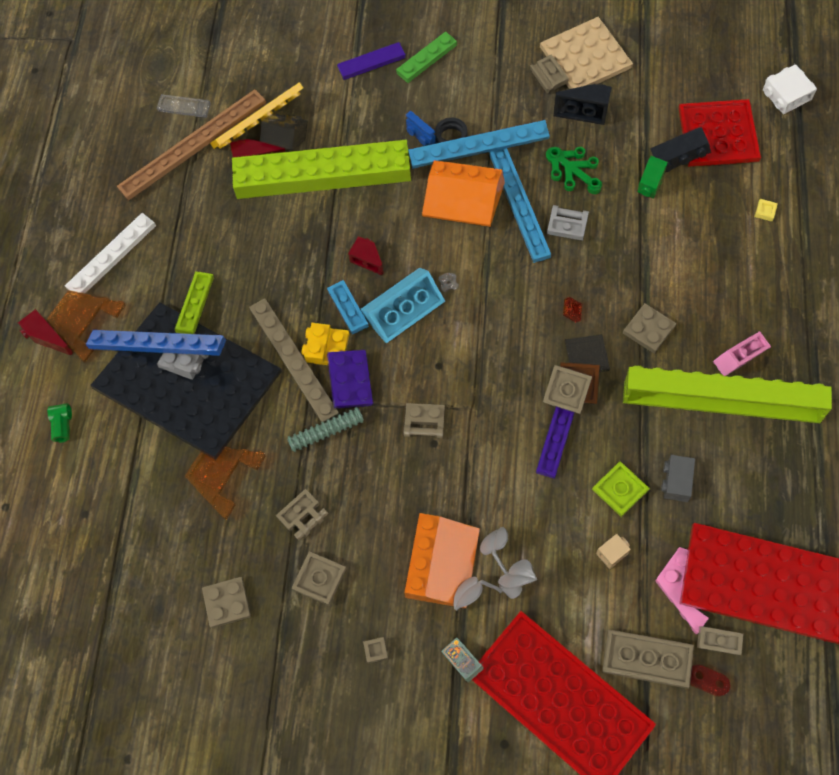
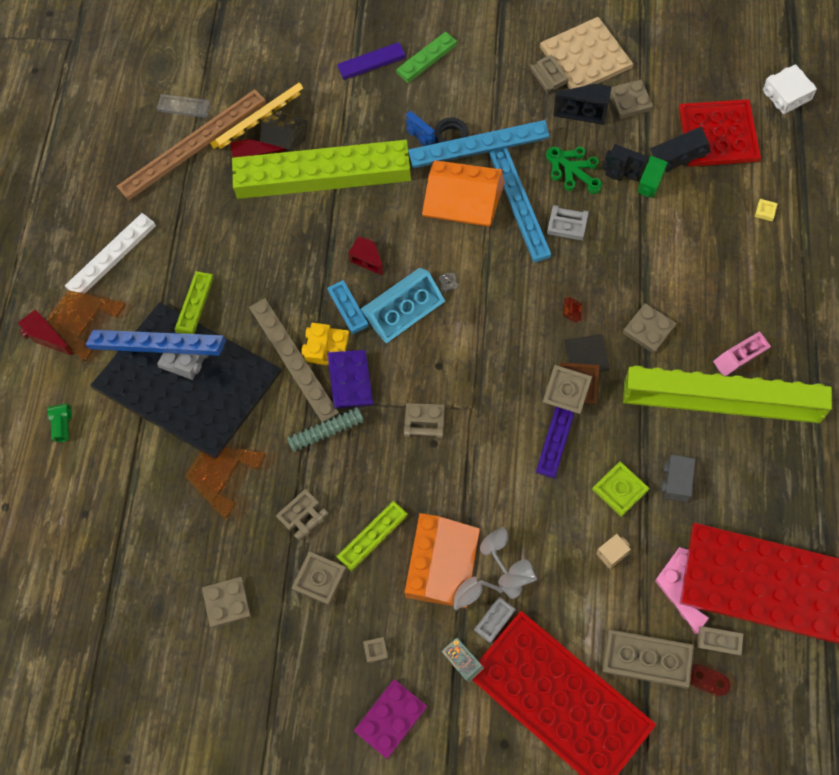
none -> lime tile [336,501,408,572]
none -> magenta plate [354,679,427,760]
none -> light grey plate [474,597,516,644]
none -> black plate [603,144,648,182]
none -> dark tan plate [610,79,653,119]

